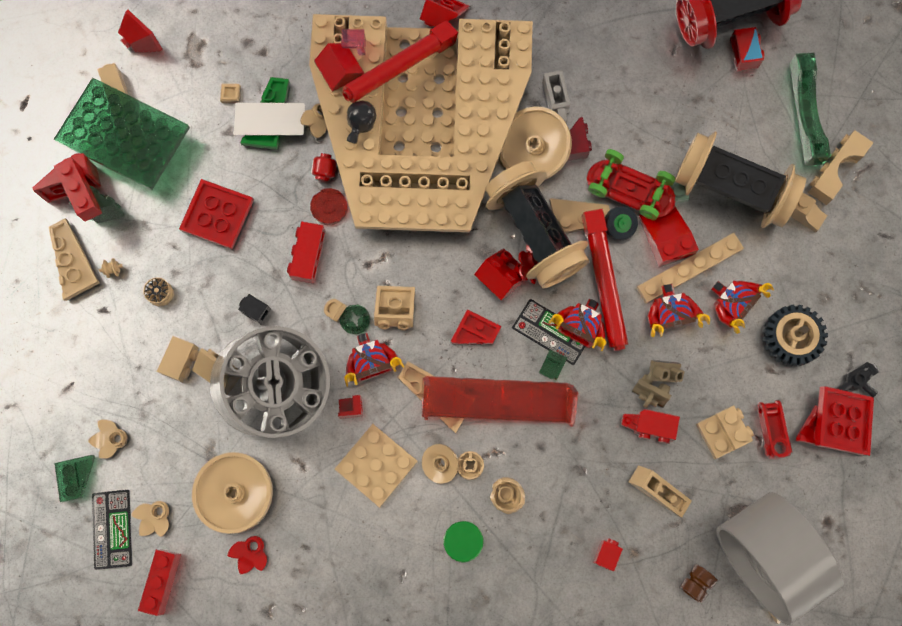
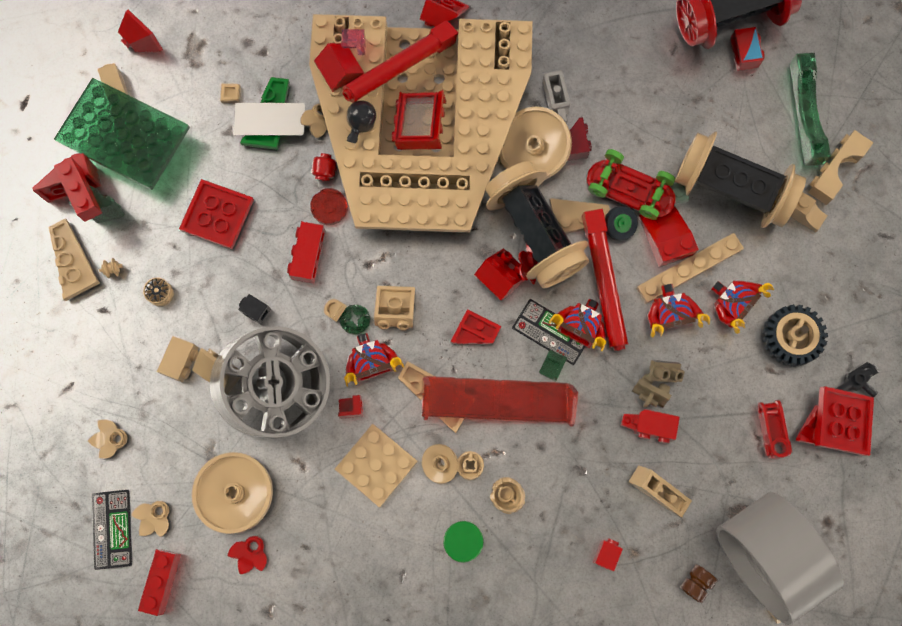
clear green wing [54,455,95,503] -> none
tan plate [696,406,754,459] -> none
none -> red window [392,89,447,150]

